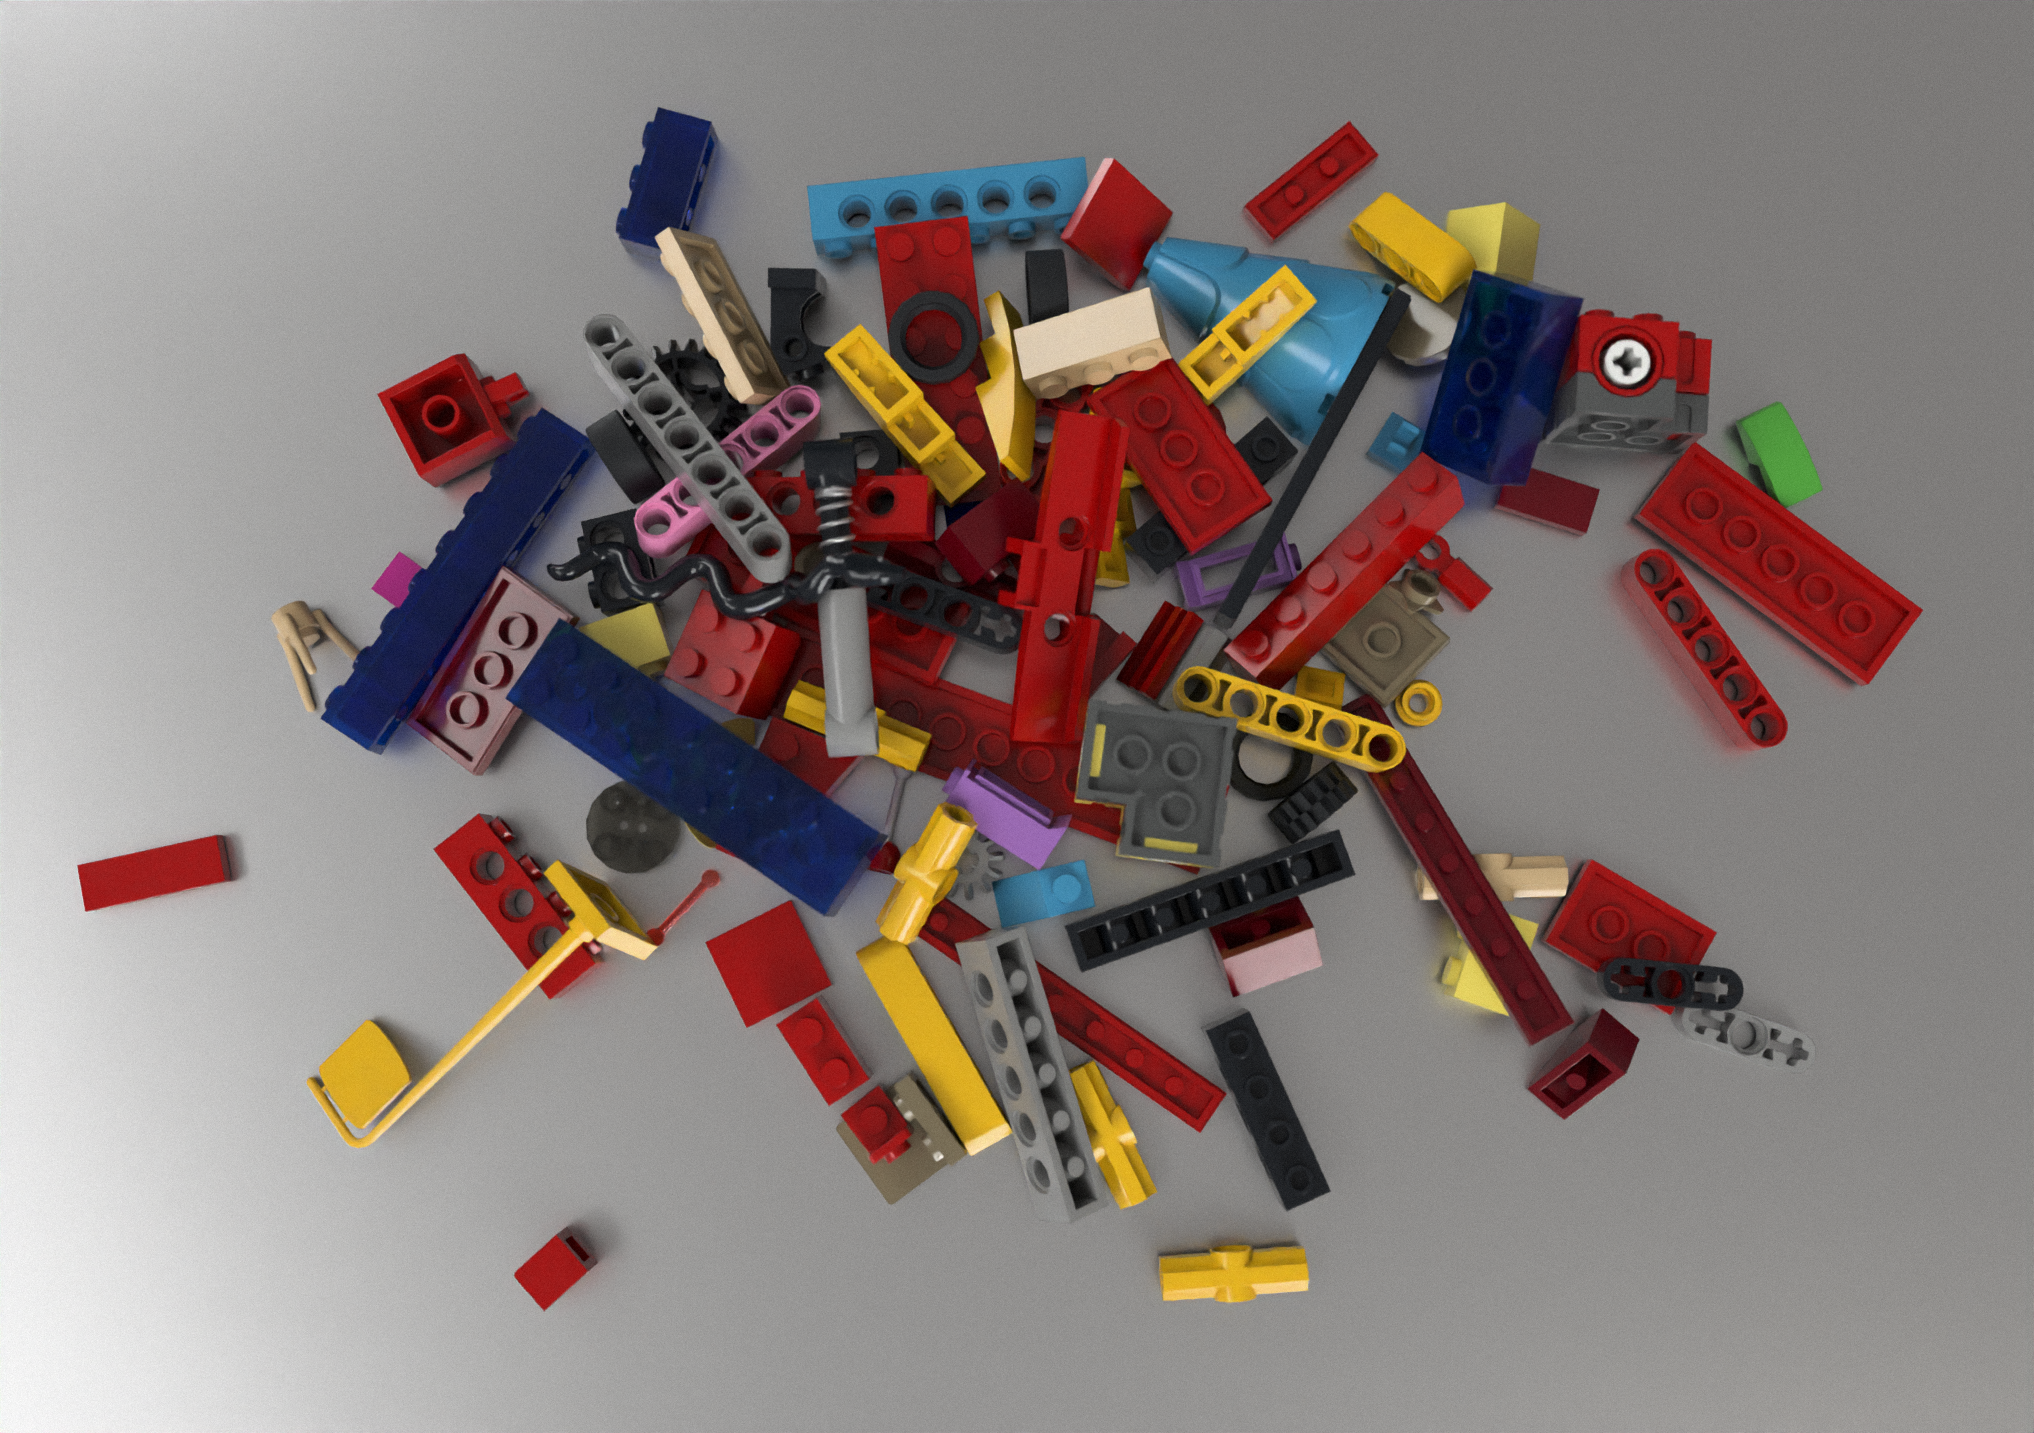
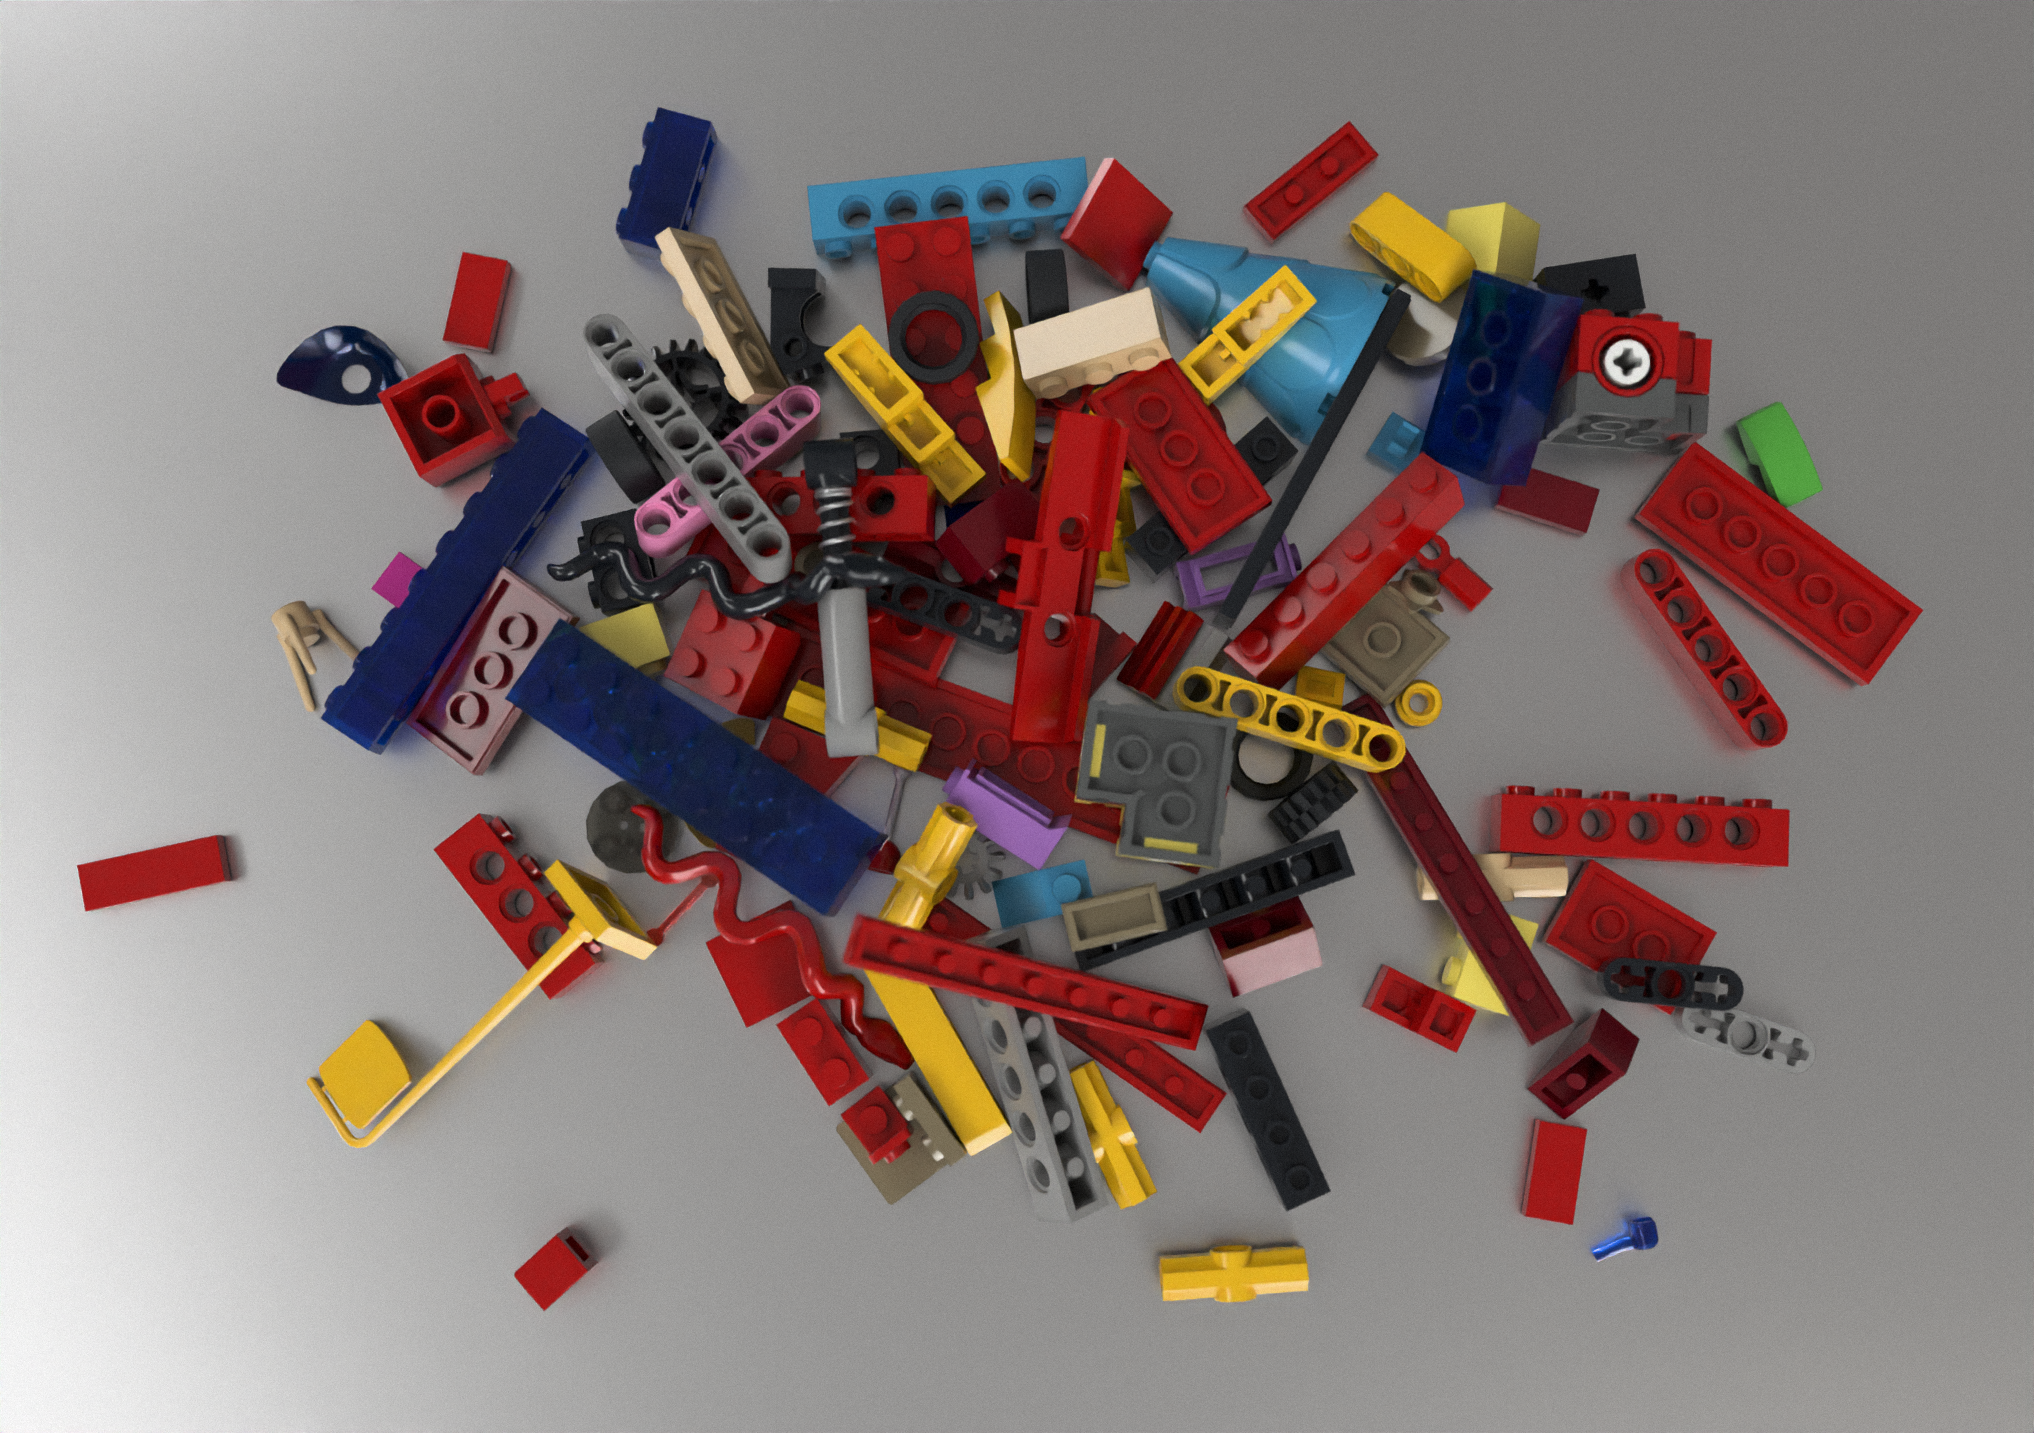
none -> clear blue piece [276,325,408,406]
none -> red tile [443,252,512,353]
none -> red animal [631,804,915,1070]
none -> red tile [842,913,1209,1051]
none -> dark tan tile [1061,882,1168,952]
none -> red slope [1362,964,1477,1053]
none -> red brick [1489,786,1790,868]
none -> red tile [1521,1119,1587,1225]
none -> black brick [1532,254,1646,338]
none -> clear blue hand [1592,1217,1659,1262]

